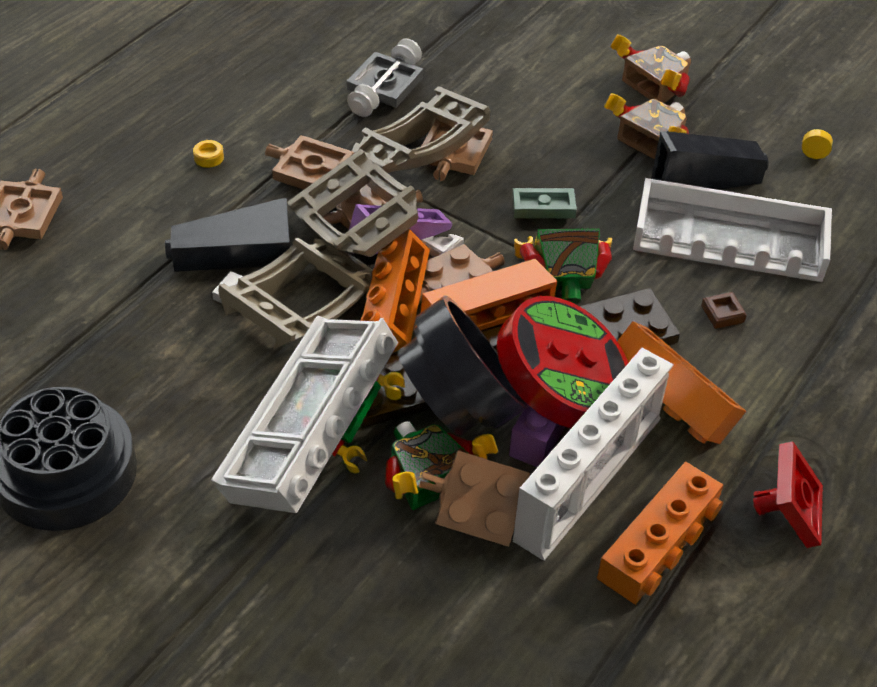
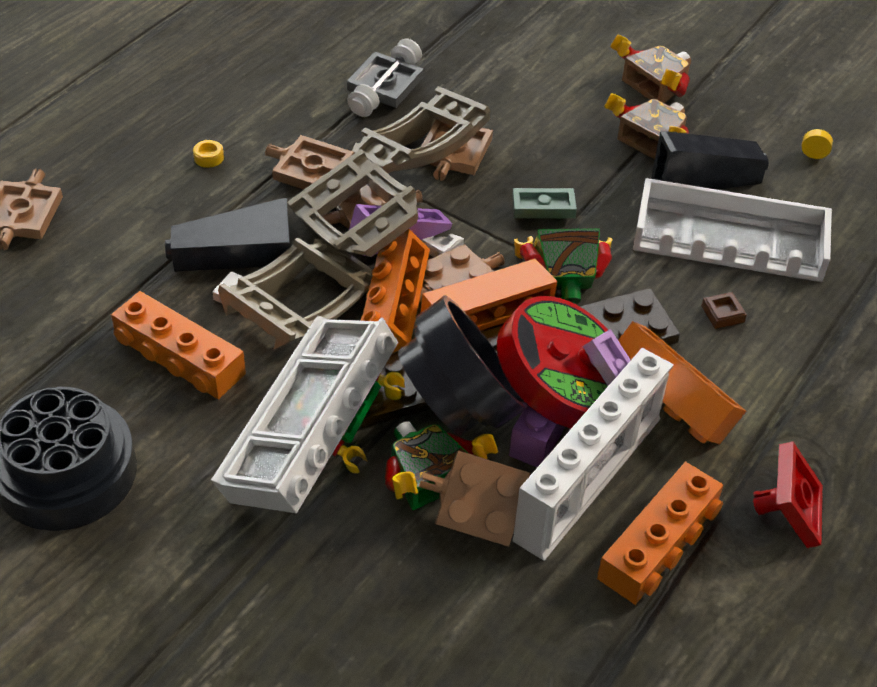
none -> orange brick [111,291,246,400]
none -> lavender plate [582,329,631,386]

